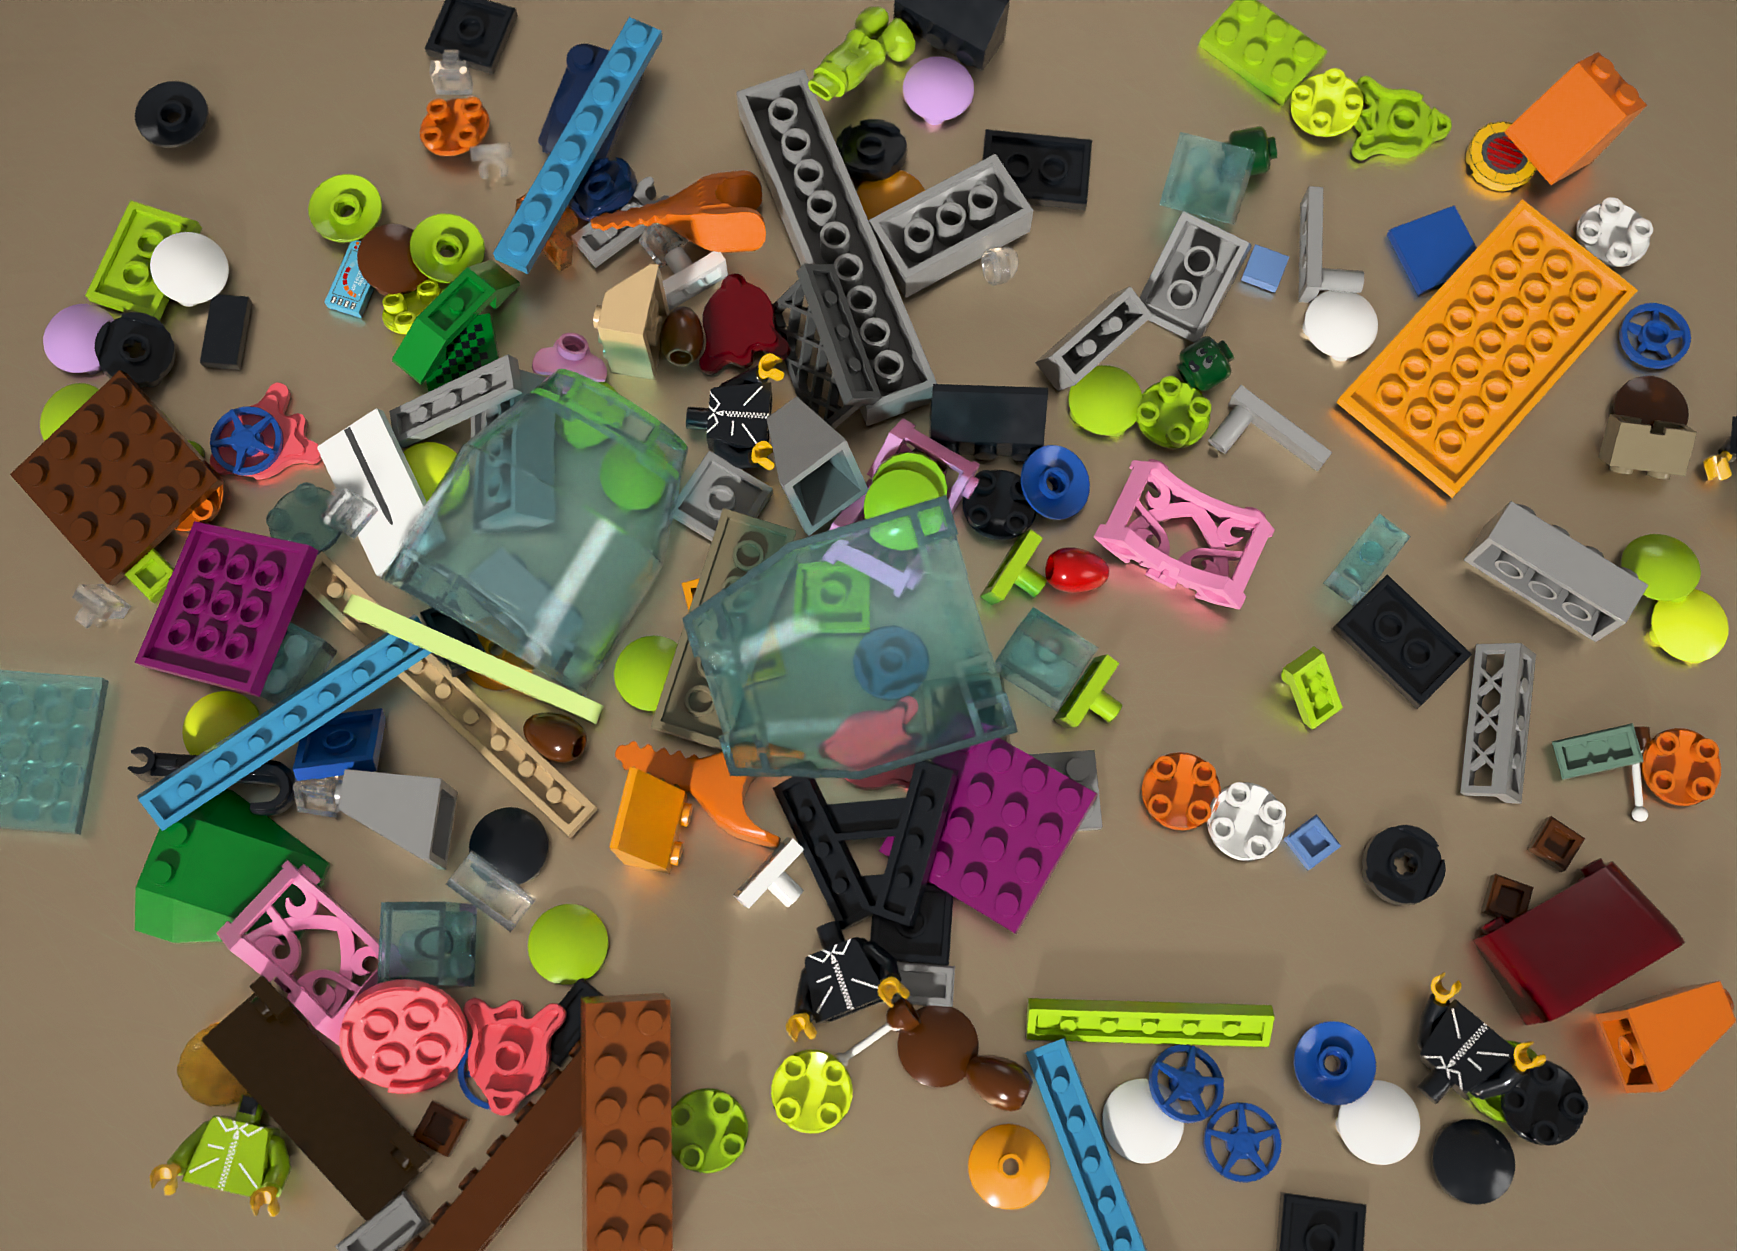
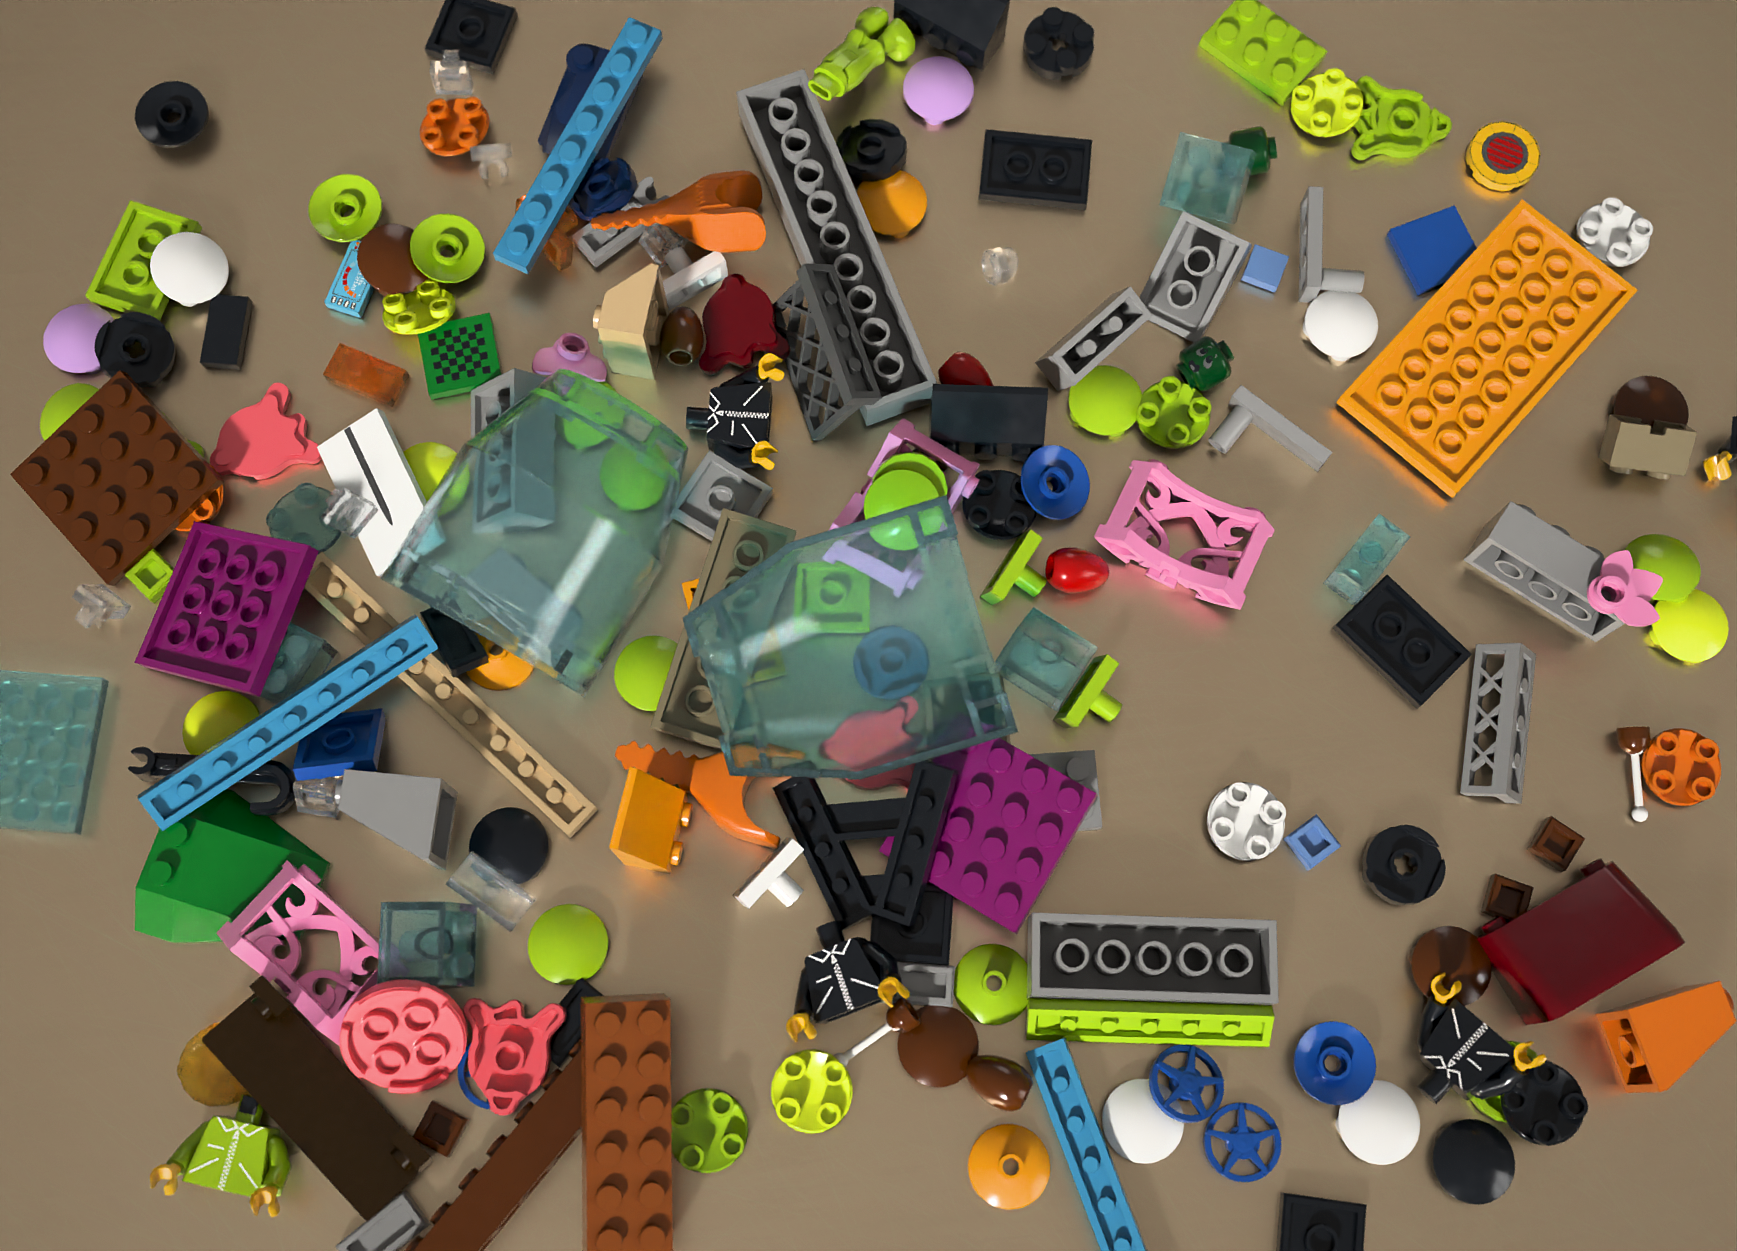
blue wheel [210,406,283,476] -> none
yellowish green beam [343,594,604,724] -> none
light grey plate [389,354,523,448] -> none
green slope [392,259,520,385] -> none
reddish brown animal [523,712,587,763] -> none
light grey slope [766,396,868,536] -> none
light grey slope [869,154,1033,298] -> none
orange dish [1142,752,1221,830] -> none
lime tile [1281,646,1343,730] -> none
orange slope [1504,52,1647,185] -> none
sand green plate [1552,723,1644,780] -> none
blue wheel [1619,303,1691,369] -> none
none -> clear orange tile [323,343,409,407]
none -> red animal [938,351,993,386]
none -> lime dish [954,944,1028,1025]
none -> black plate [1023,7,1094,80]
none -> light grey brick [1027,912,1279,1005]
none -> reddish brown dish [1409,926,1492,1006]
none -> bright pink plate [1587,550,1663,627]

